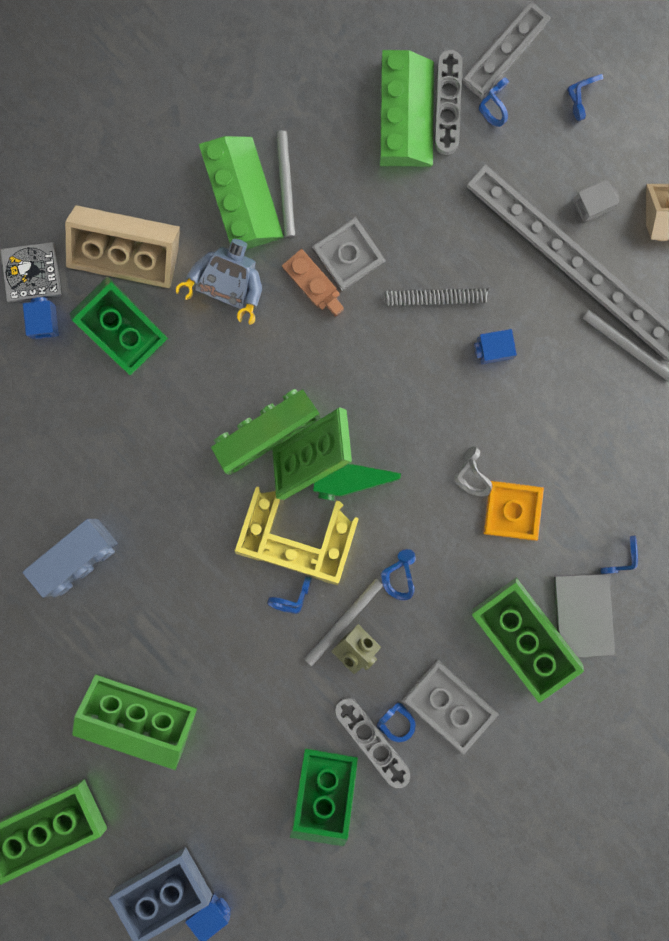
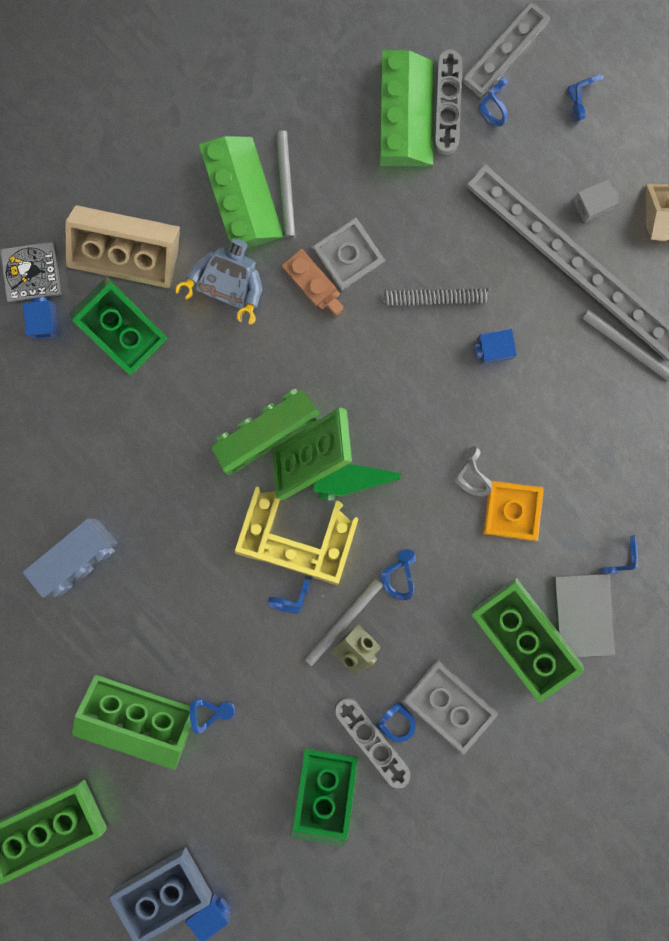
none -> blue piece [190,698,236,734]

